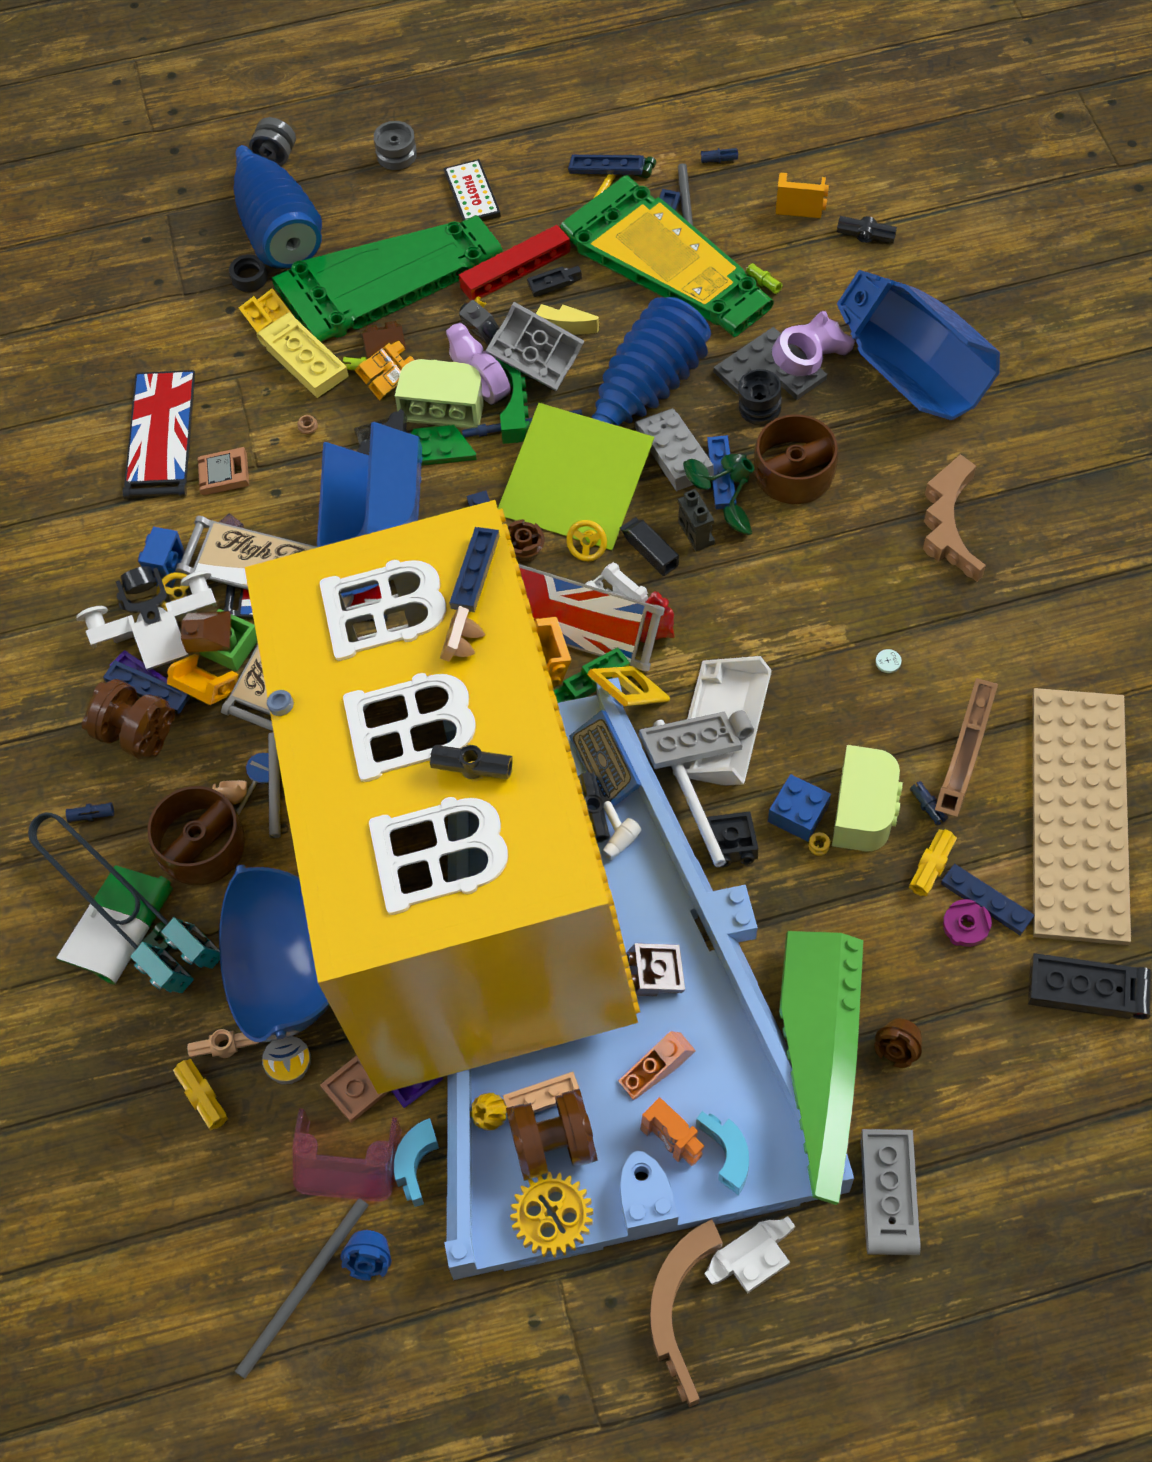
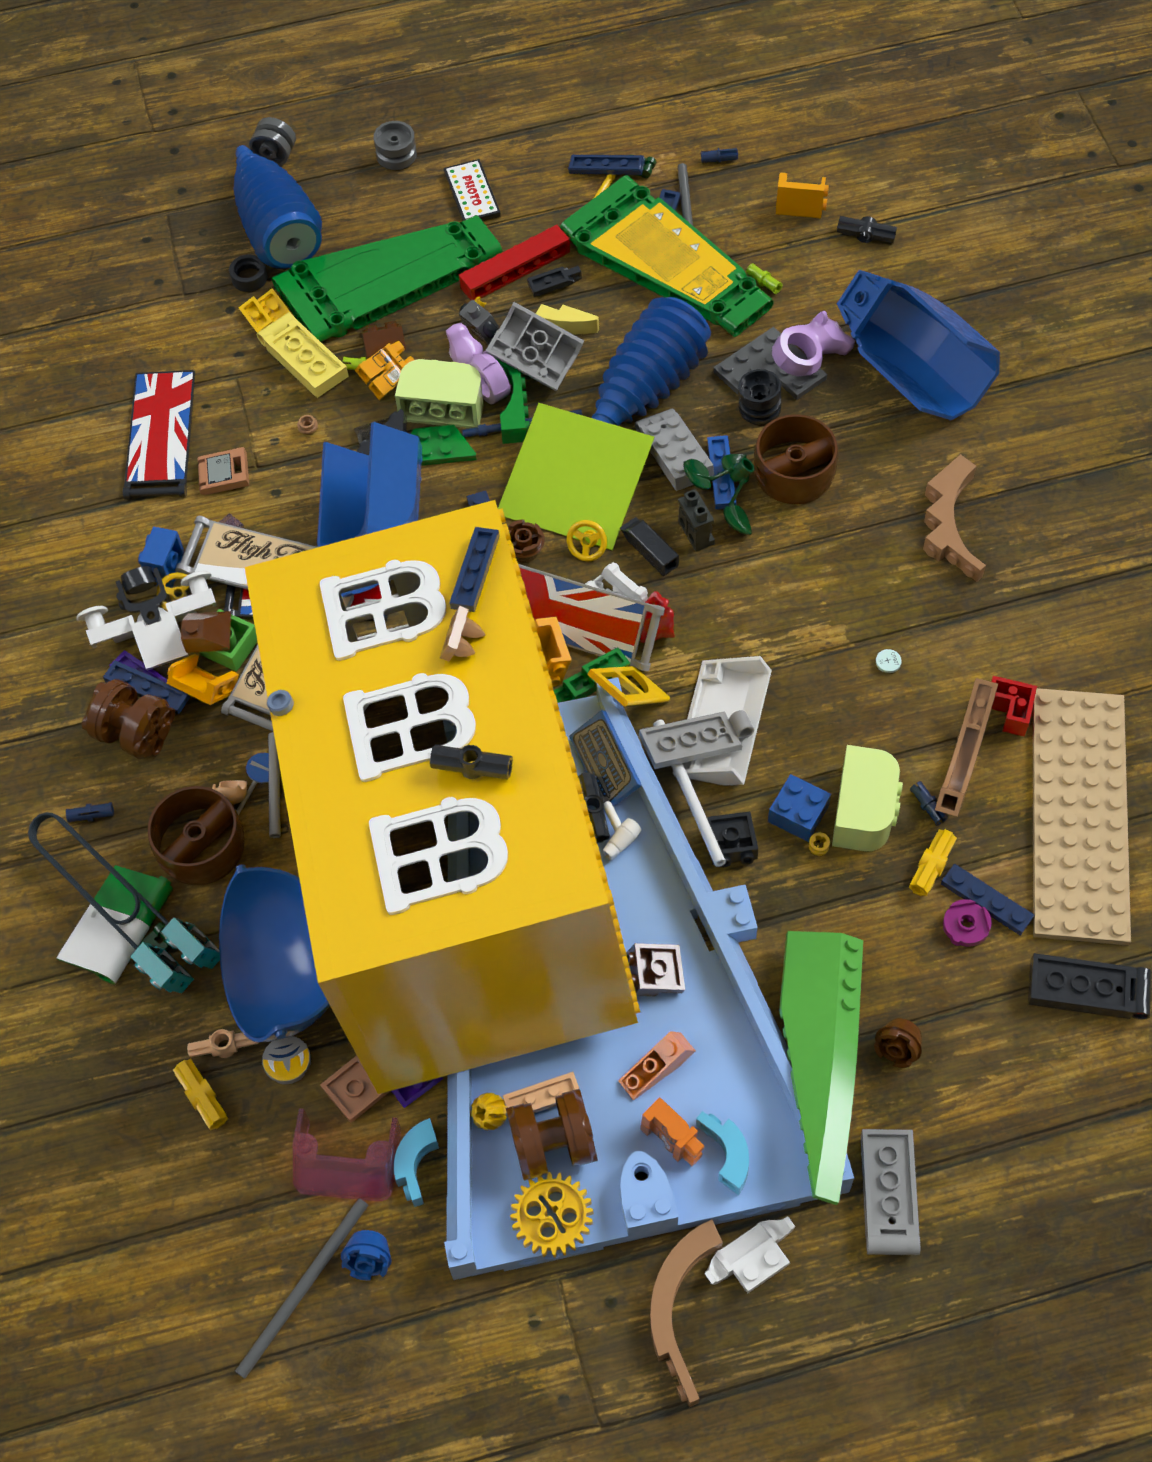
none -> red brick [991,676,1037,737]

